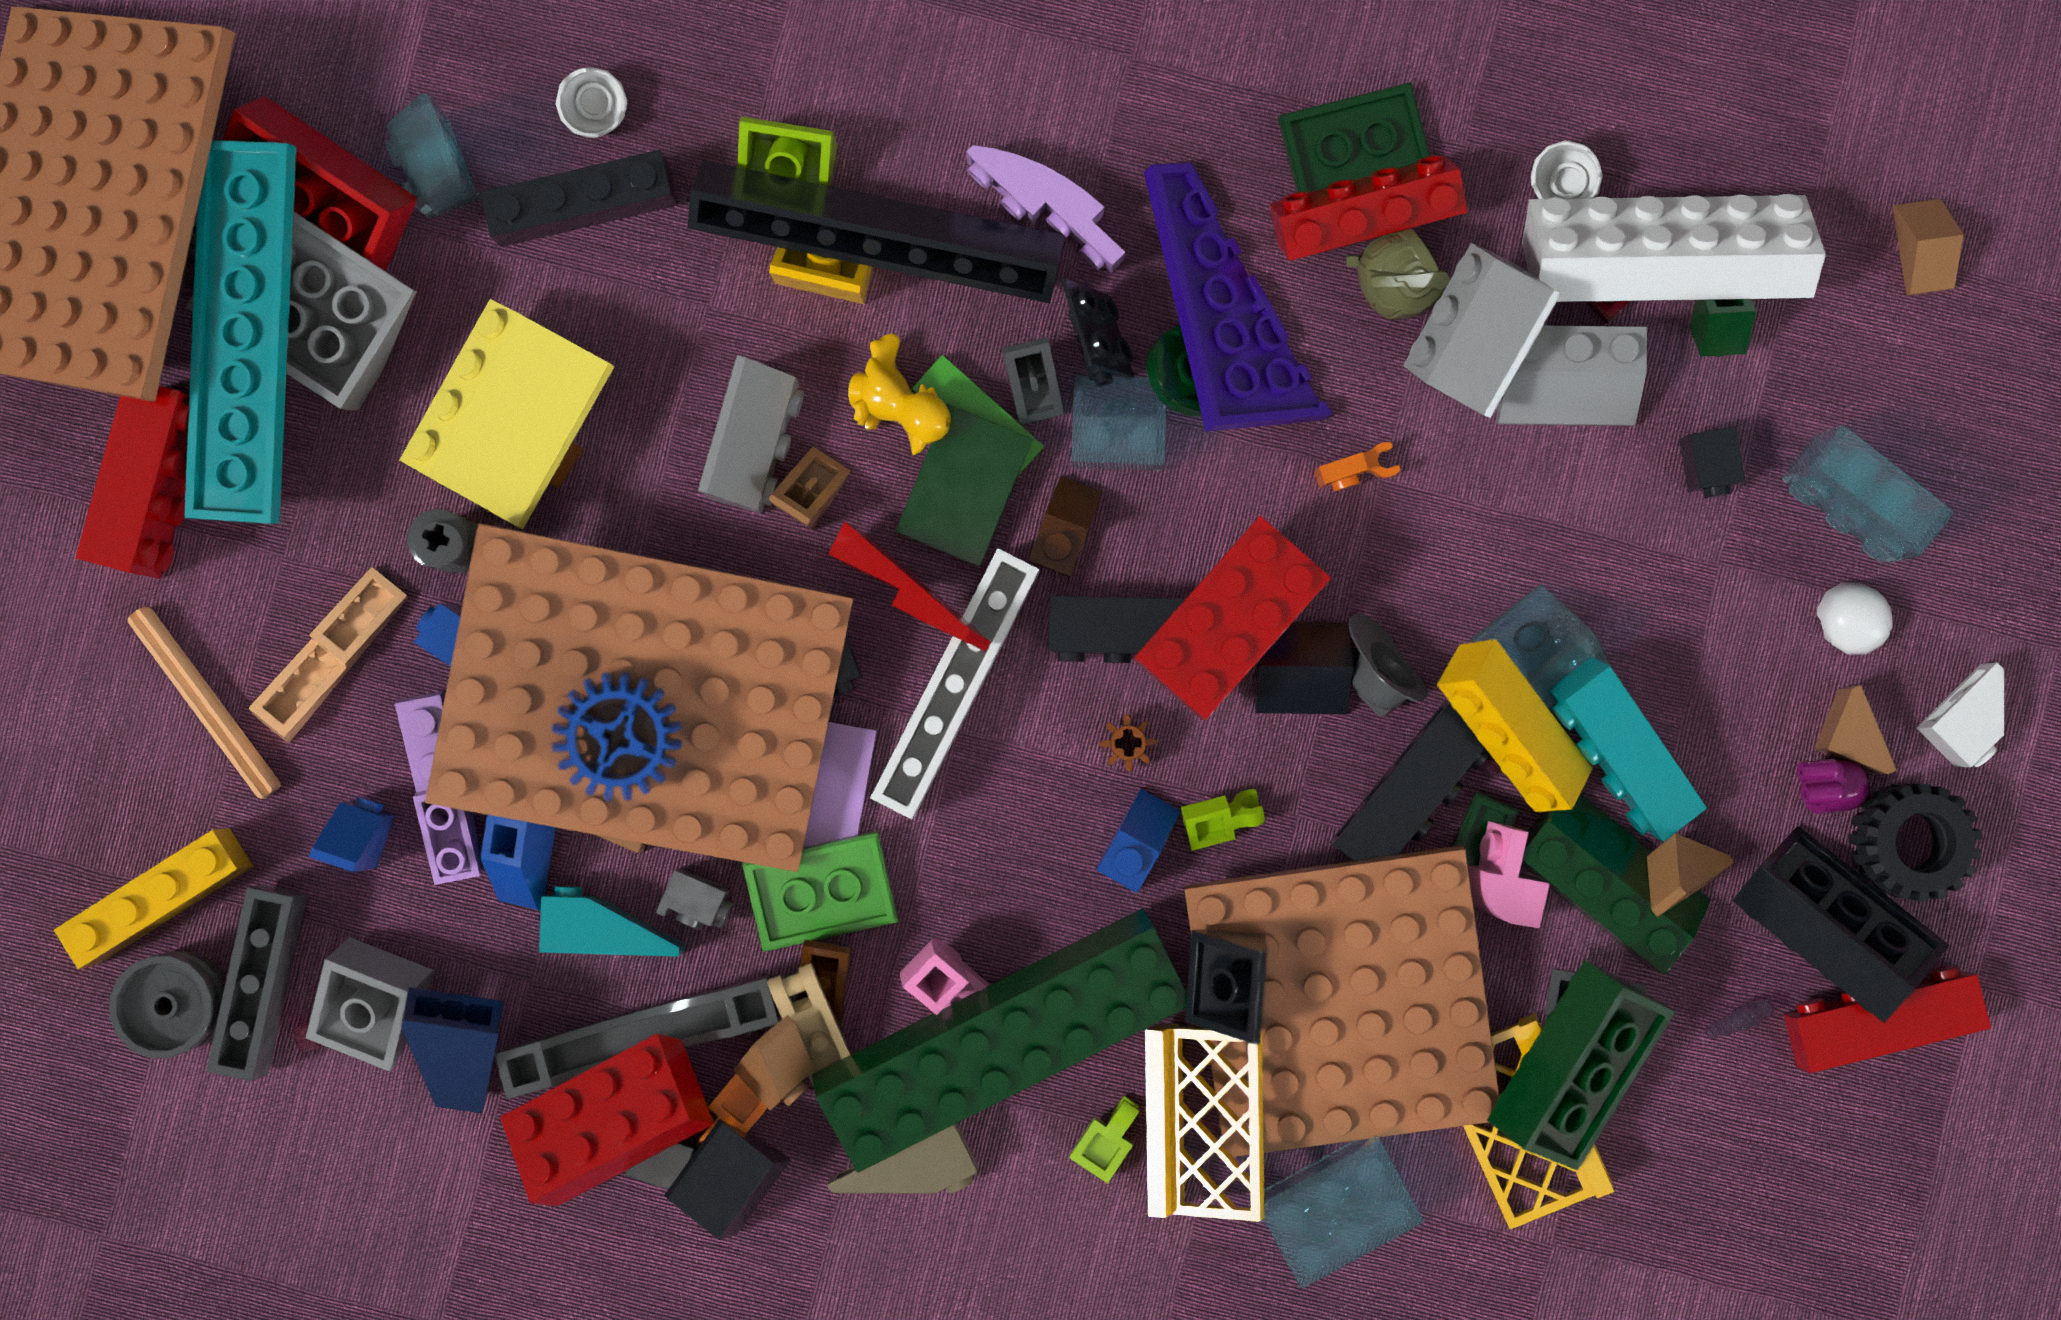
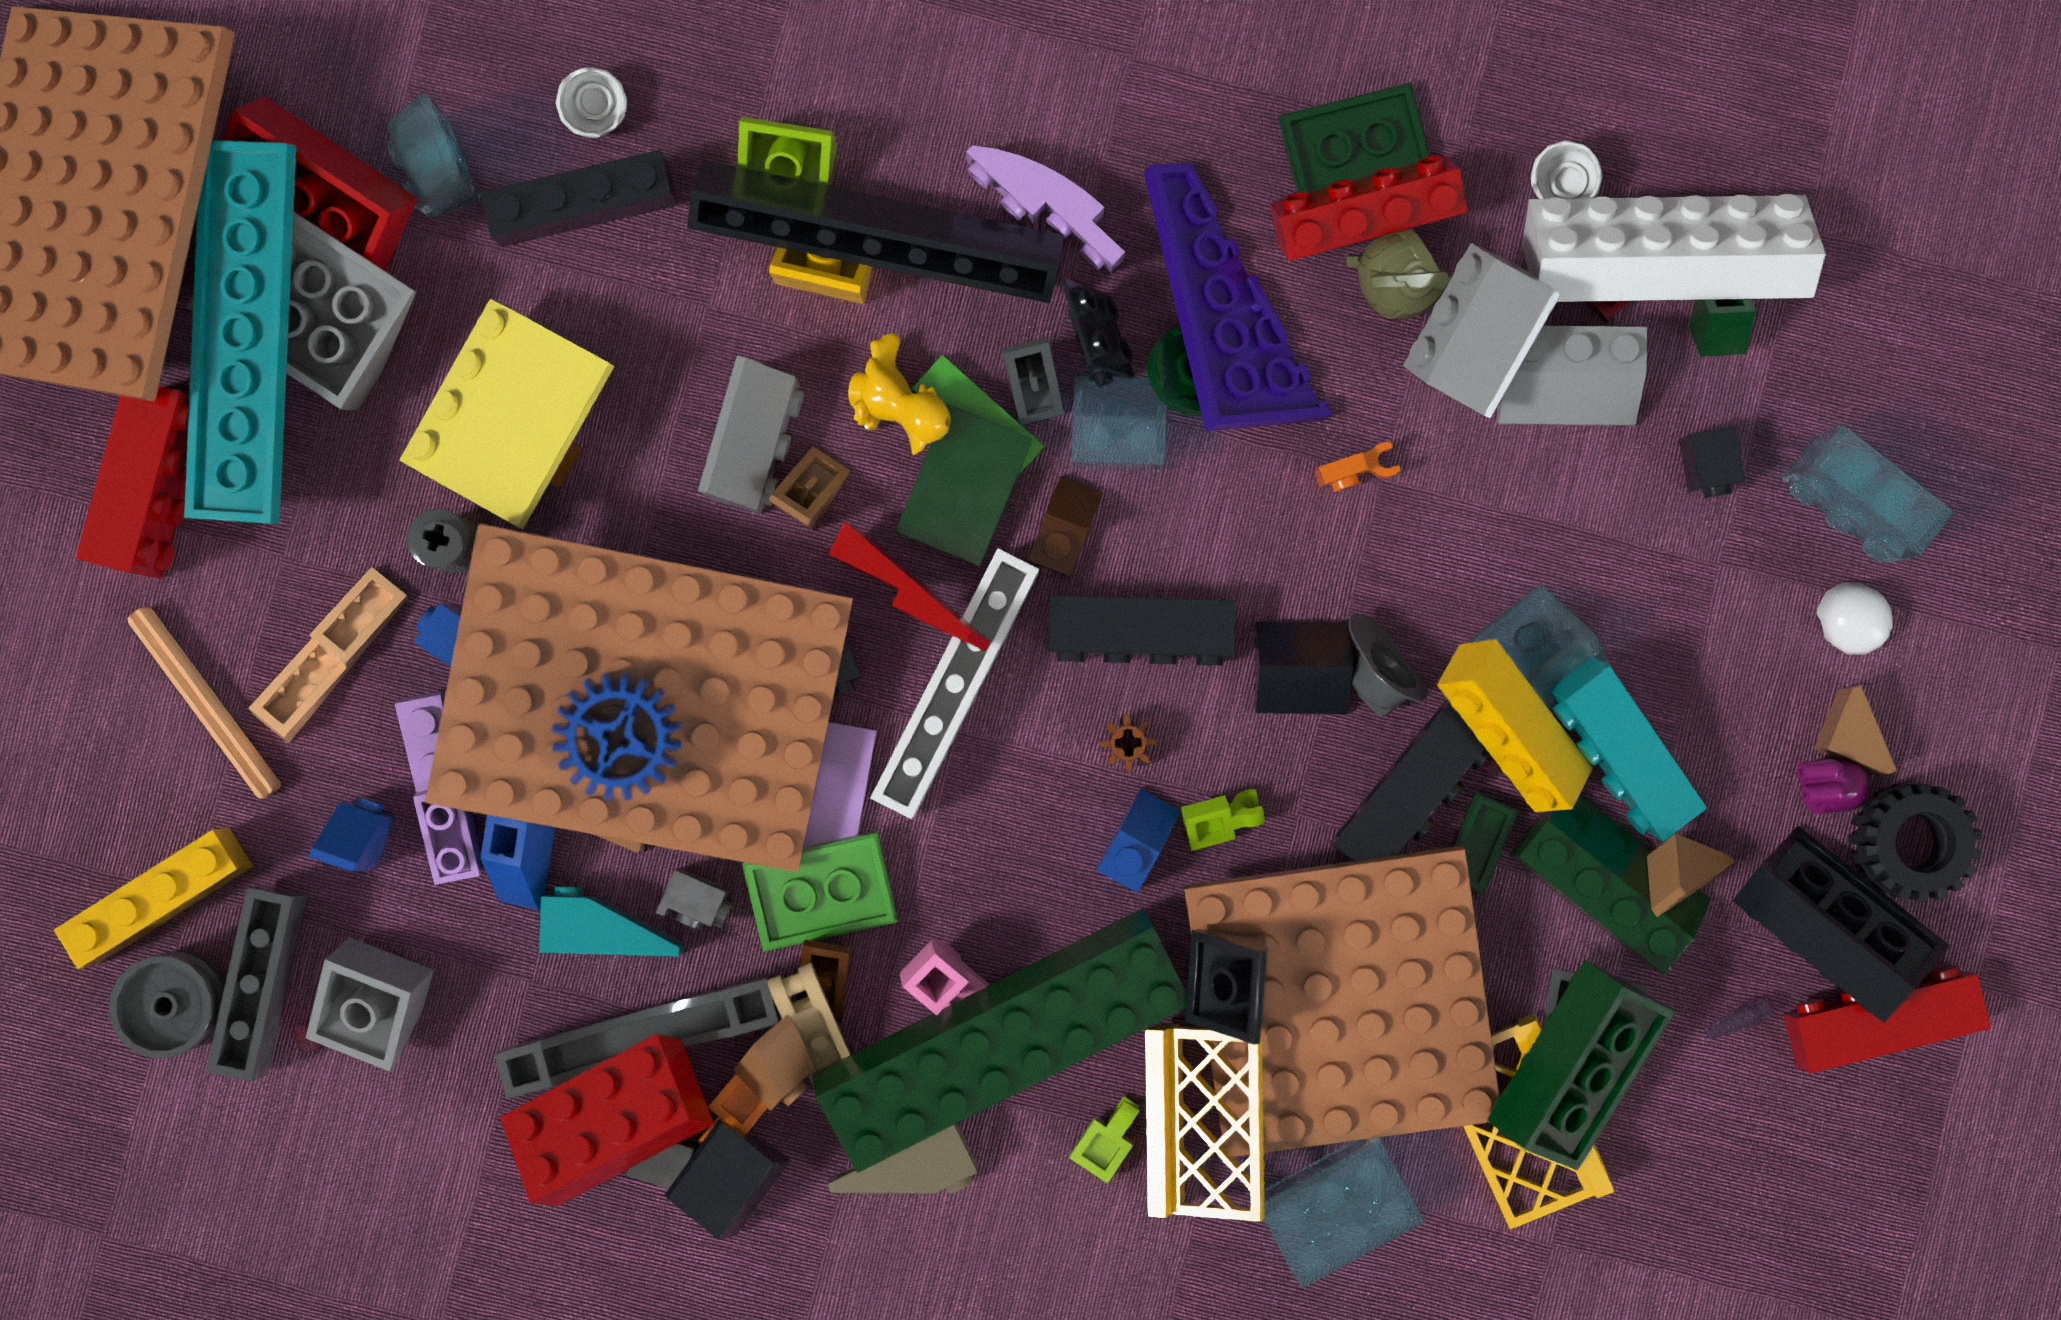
dark blue slope [401,987,504,1113] -> none
red brick [1133,515,1331,720] -> none
bright pink brick [1467,821,1550,928] -> none
medium nougat slope [1893,198,1964,296] -> none
white slope [1916,663,2004,767] -> none

